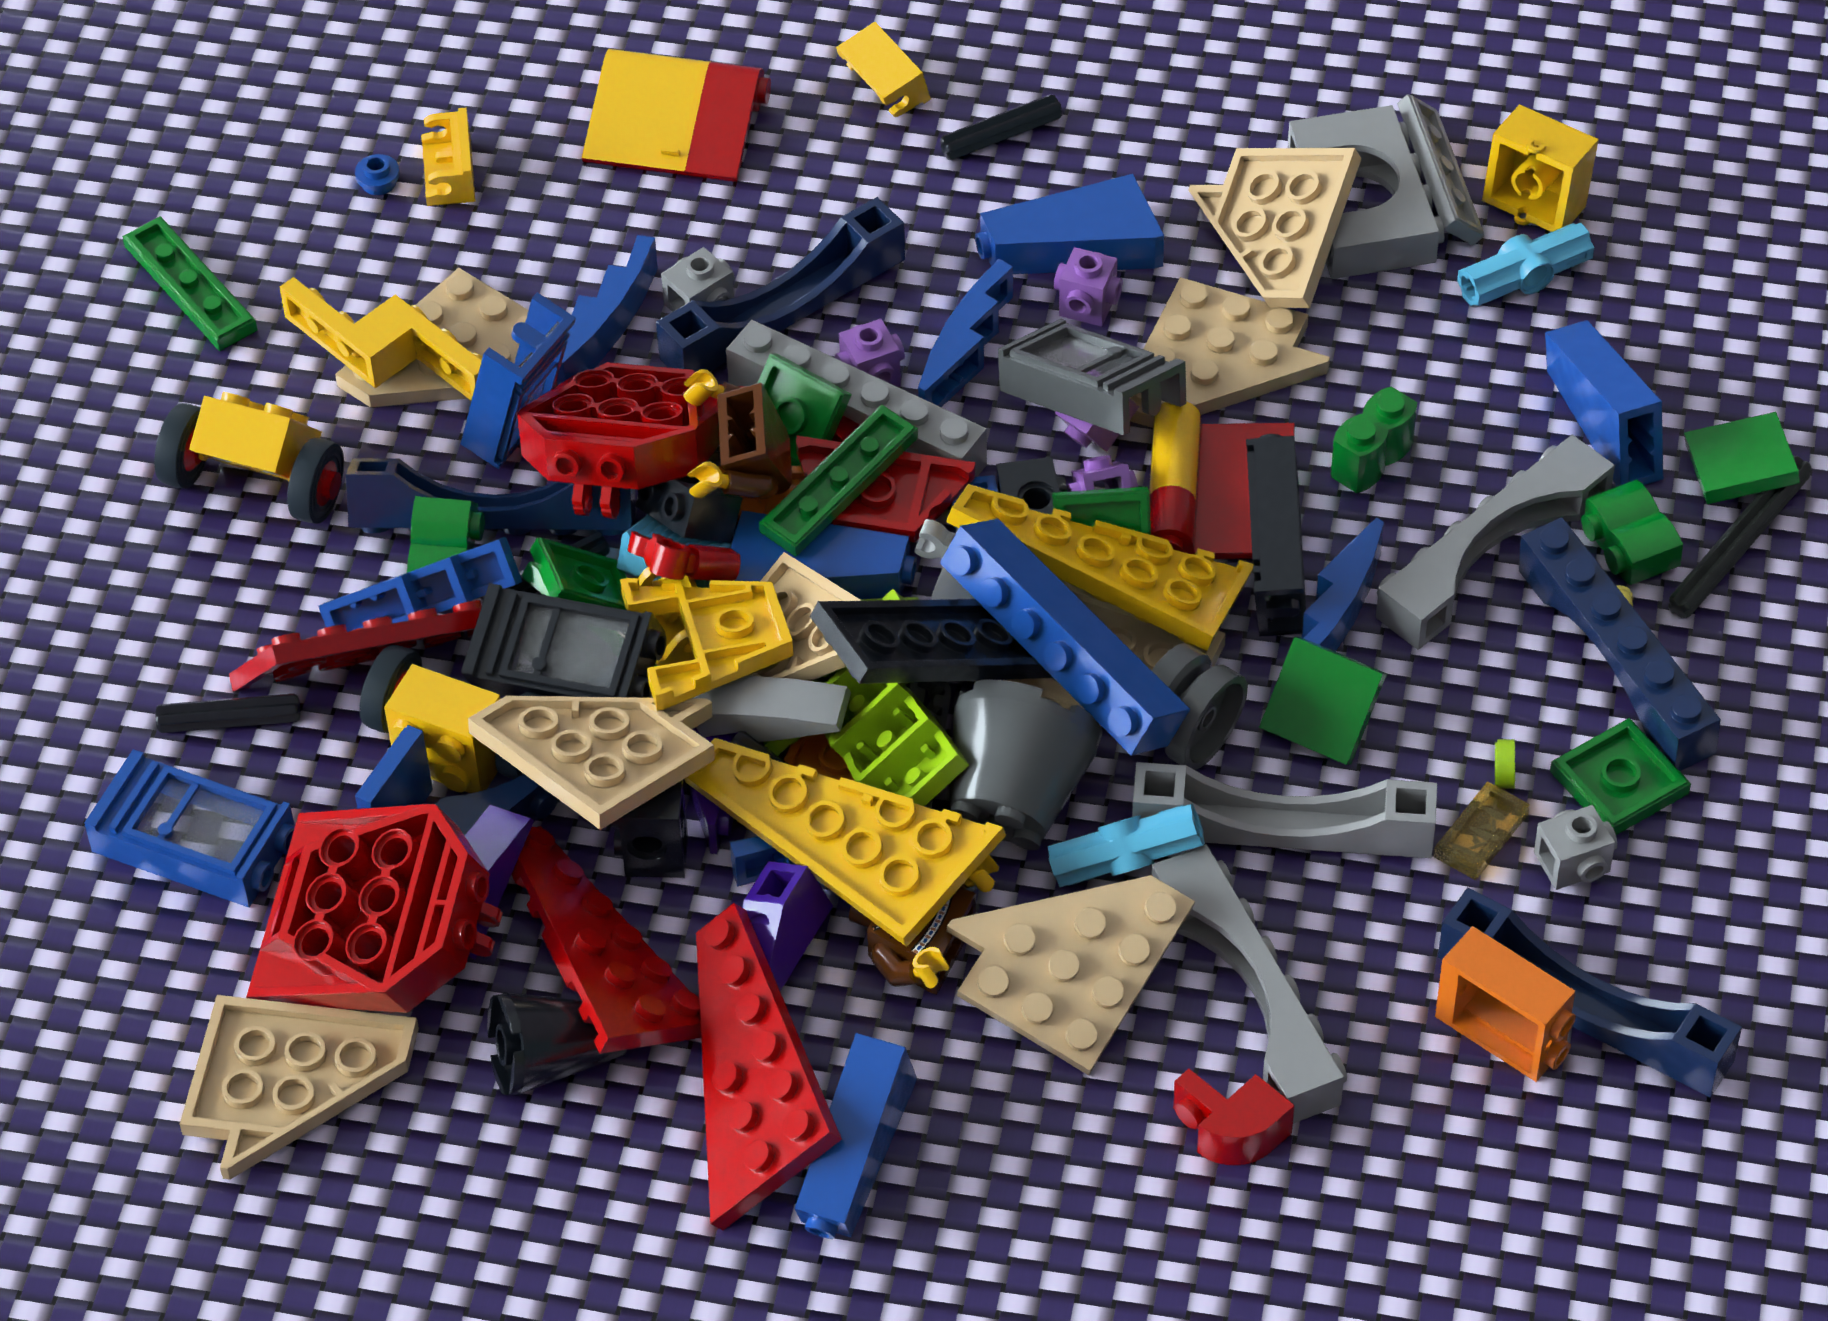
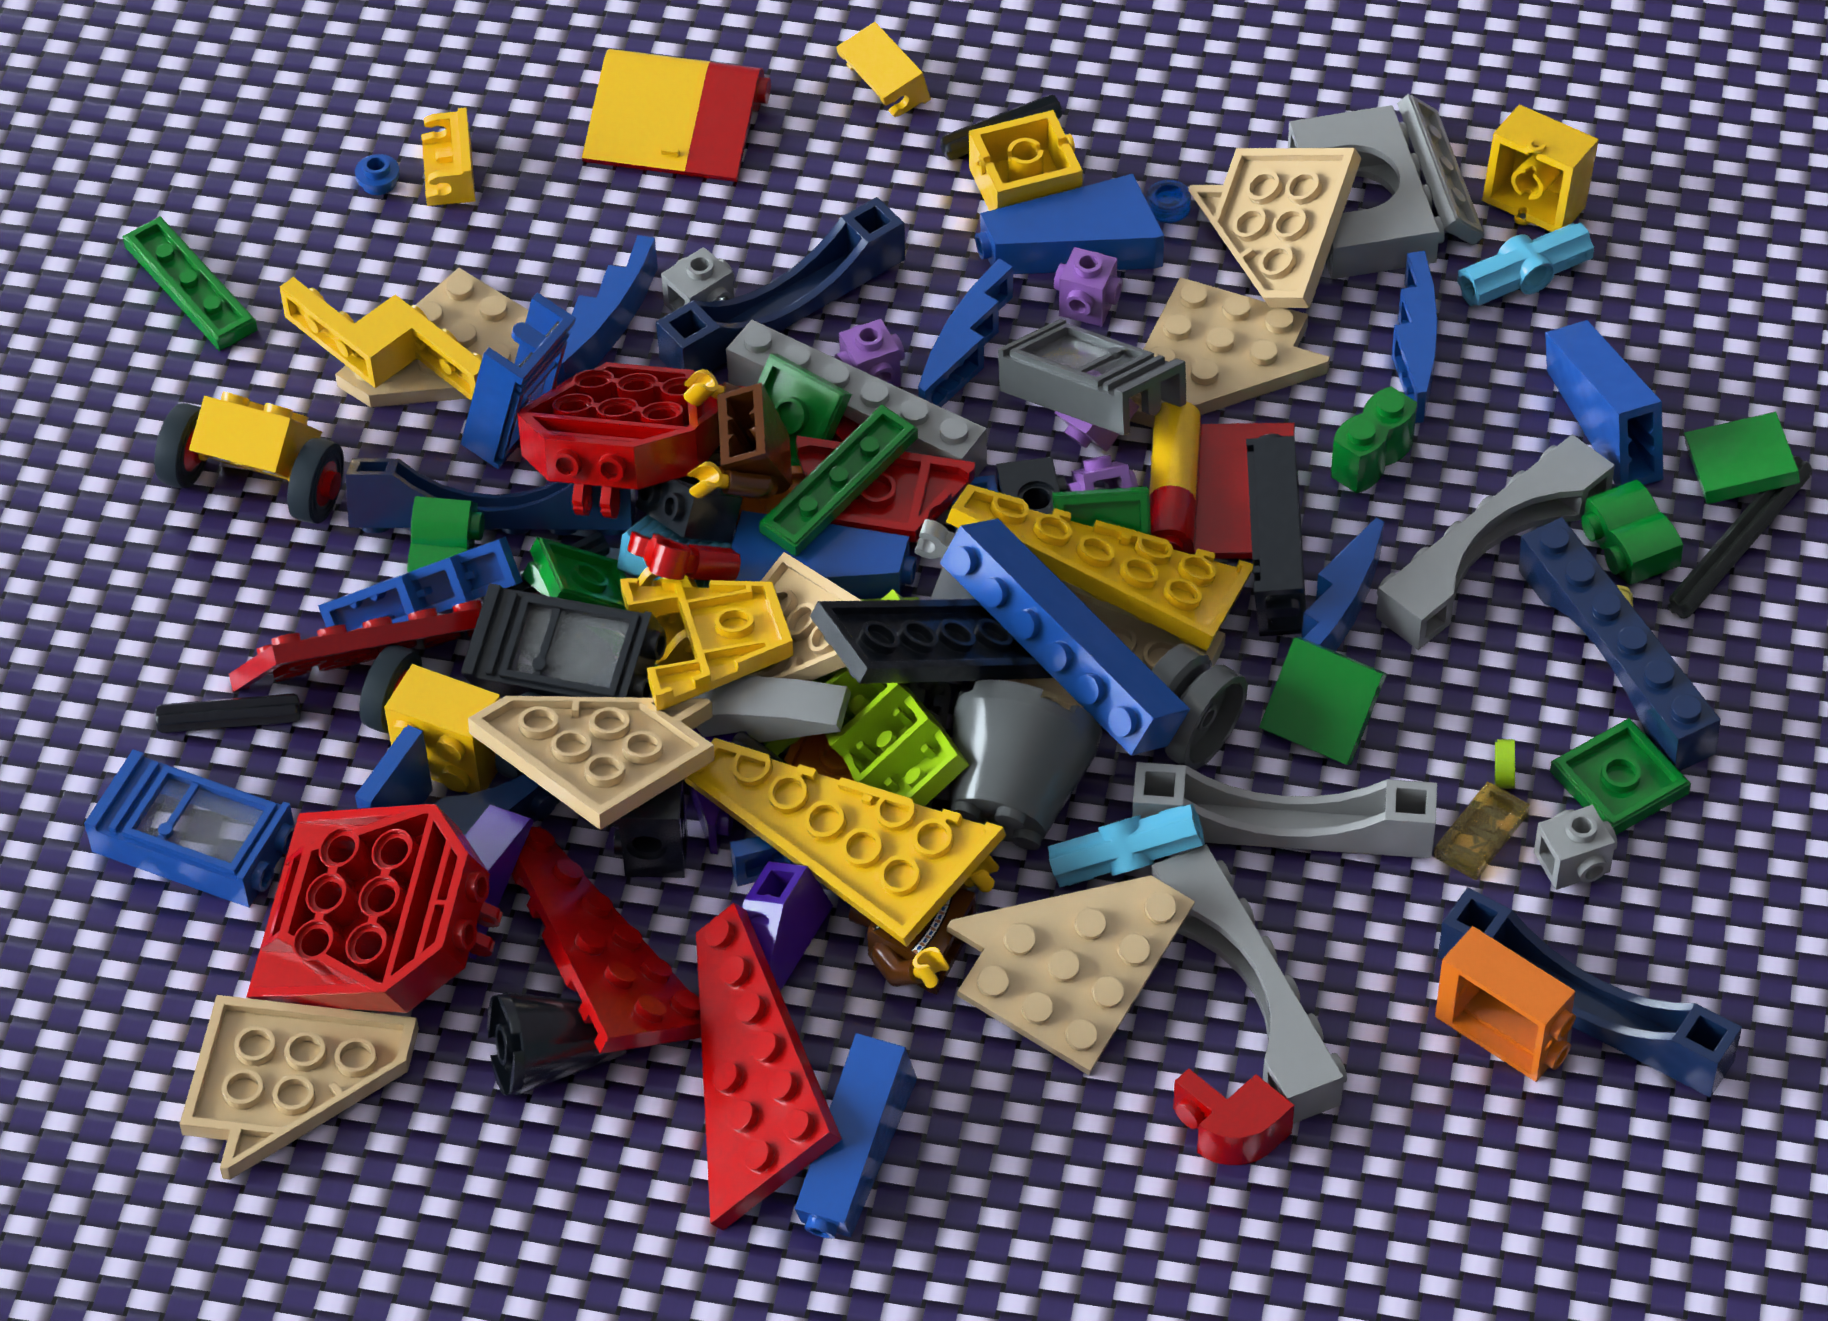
none -> yellow brick [969,110,1083,211]
none -> clear blue tile [1146,180,1191,223]
none -> blue slope [1391,250,1438,423]

